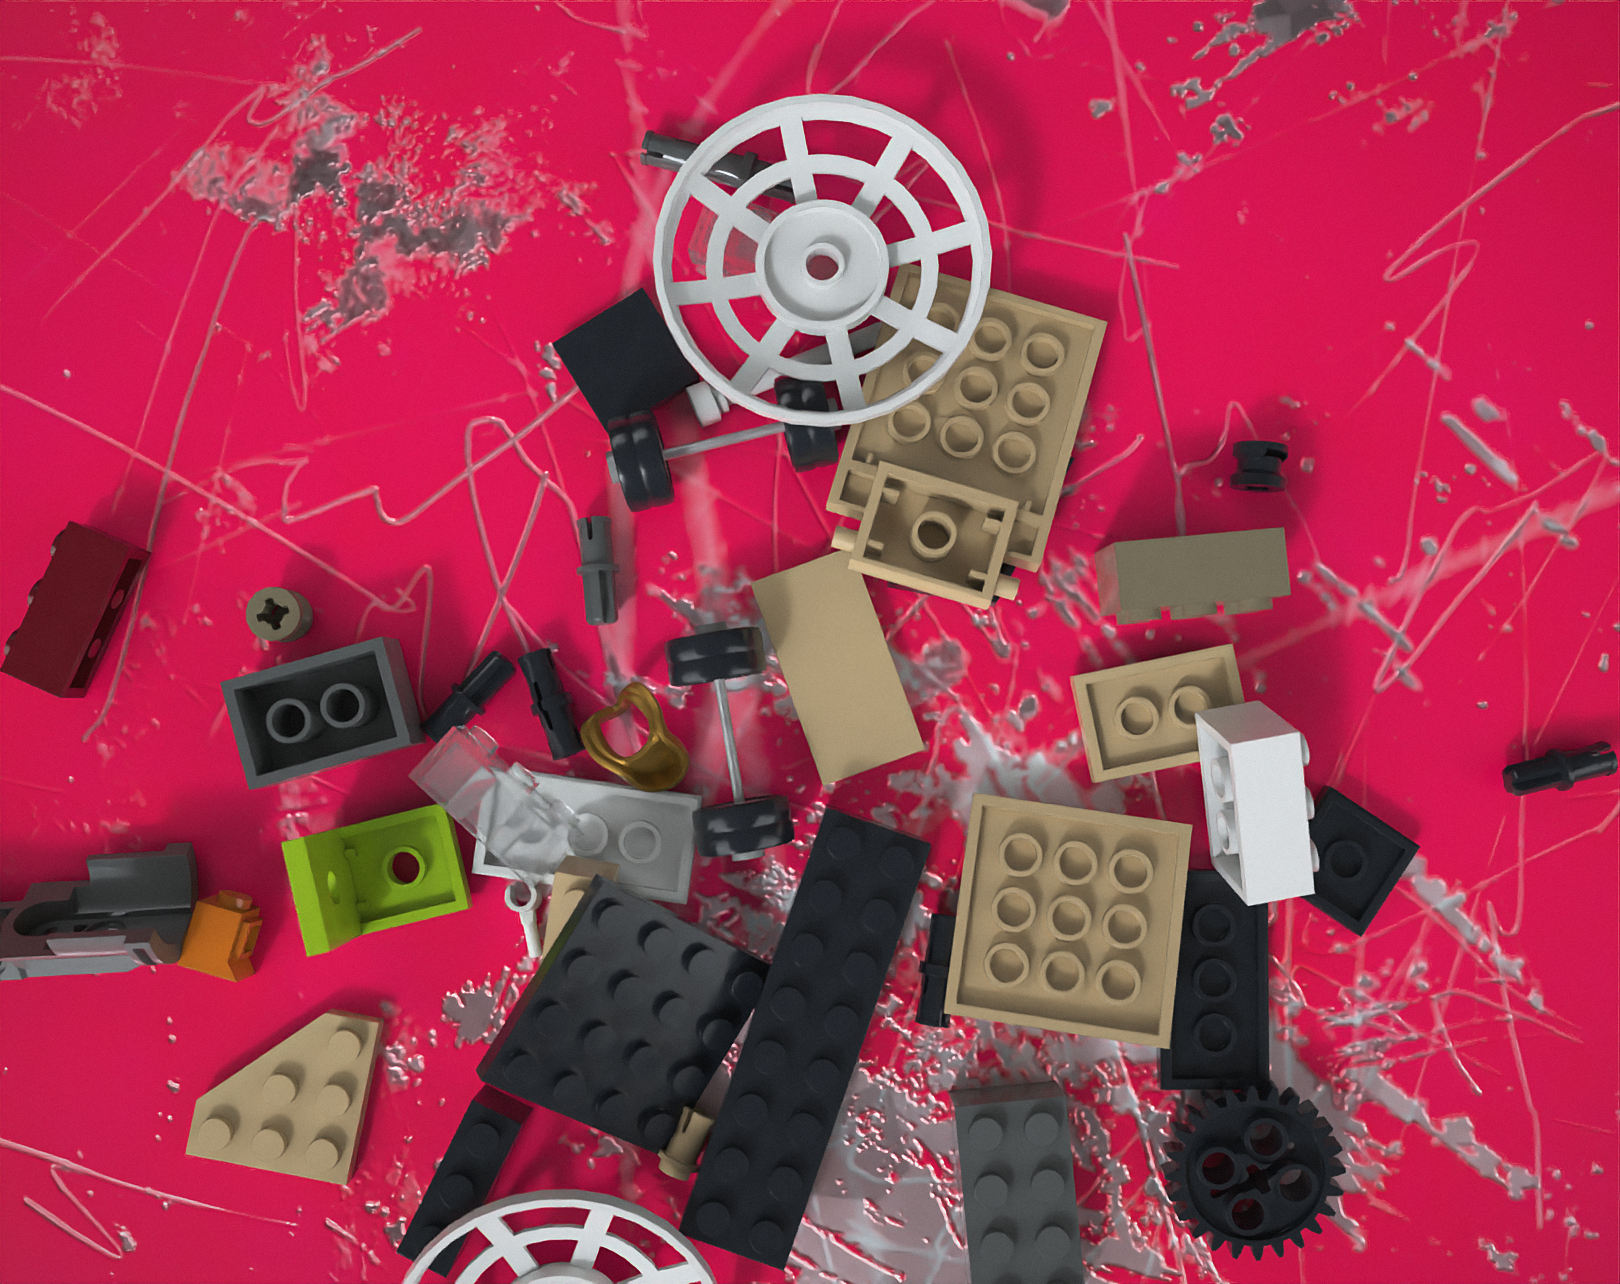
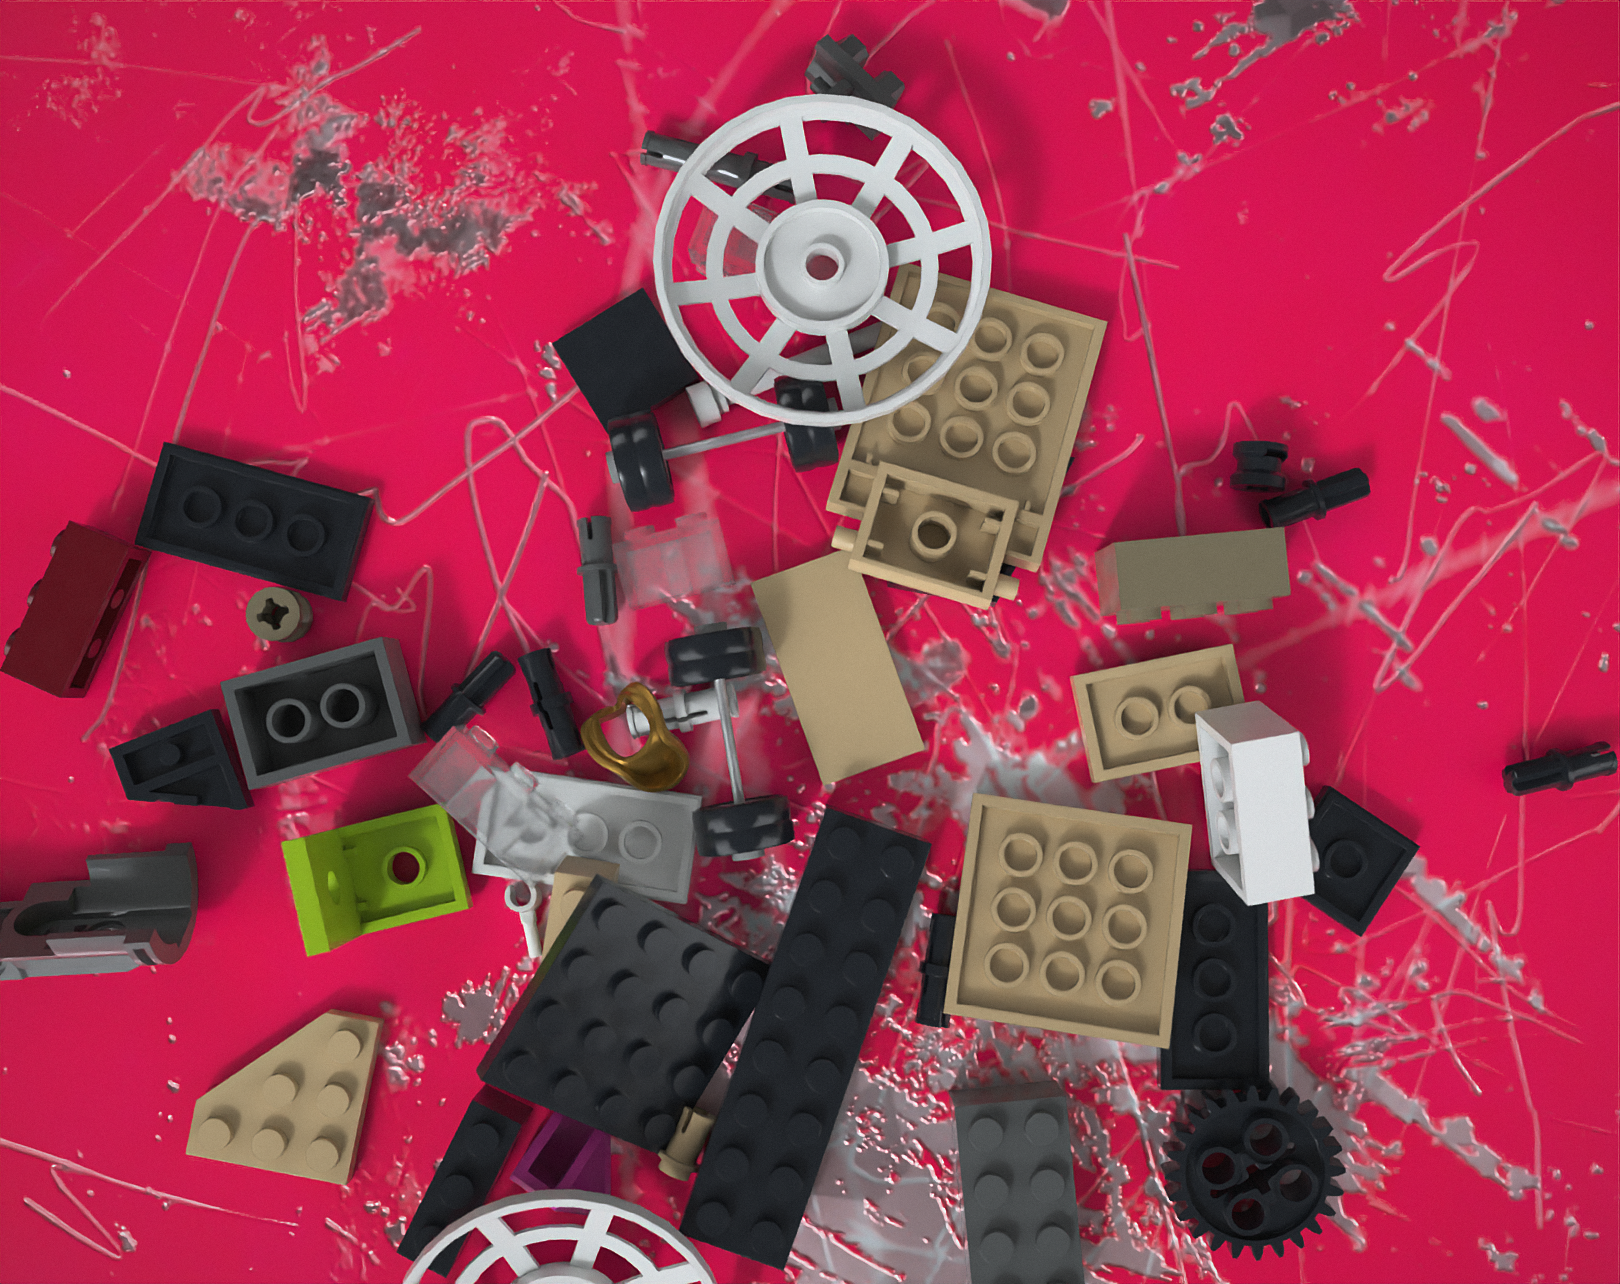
orange window [177,890,263,983] -> none
none -> black wing [109,709,255,810]
none -> black tile [134,442,375,602]
none -> dark pink slope [509,1111,611,1216]
none -> clear brick [611,512,736,611]
none -> white pin [626,682,740,739]
none -> dark grey hips [804,34,905,141]
none -> black axle [1258,468,1371,529]

